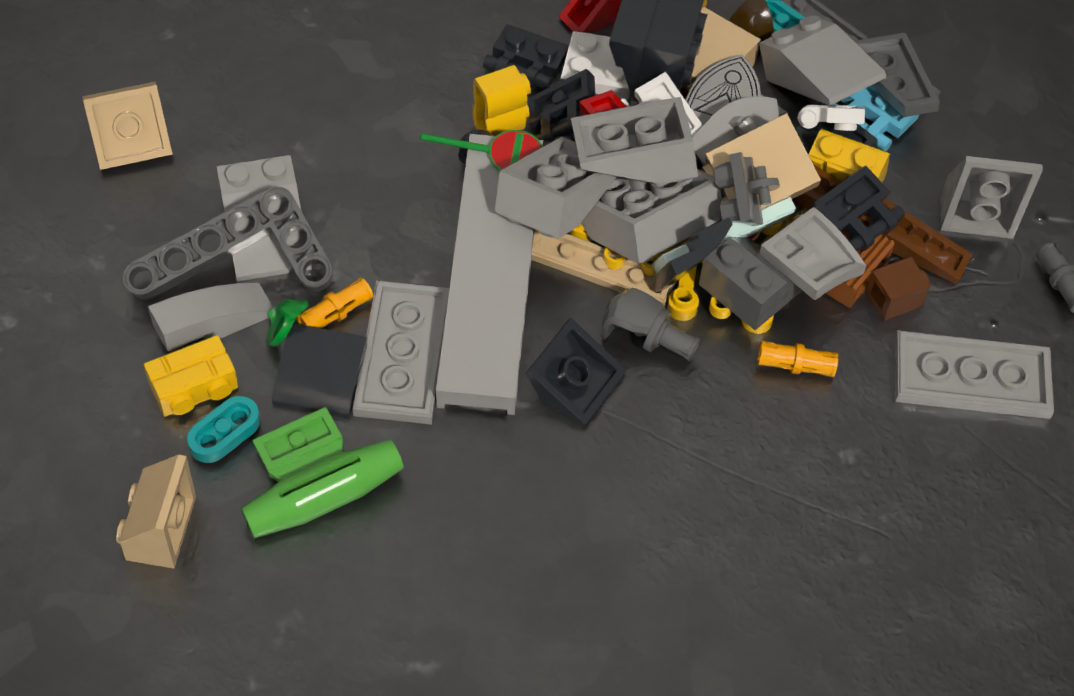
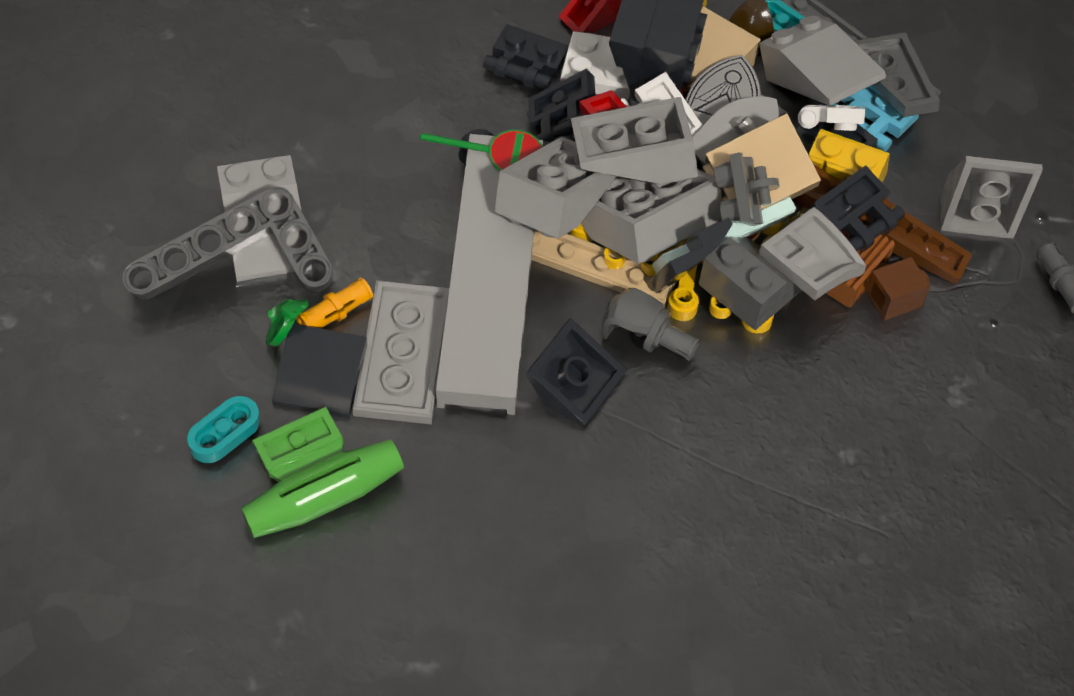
tan tile [82,82,172,170] -> none
tan slope [116,455,196,568] -> none
yellow brick [143,335,238,417] -> none
light grey slope [148,283,274,352] -> none
yellow brick [472,65,531,136] -> none
light orange pin [757,340,838,377] -> none
light grey tile [895,331,1054,419] -> none

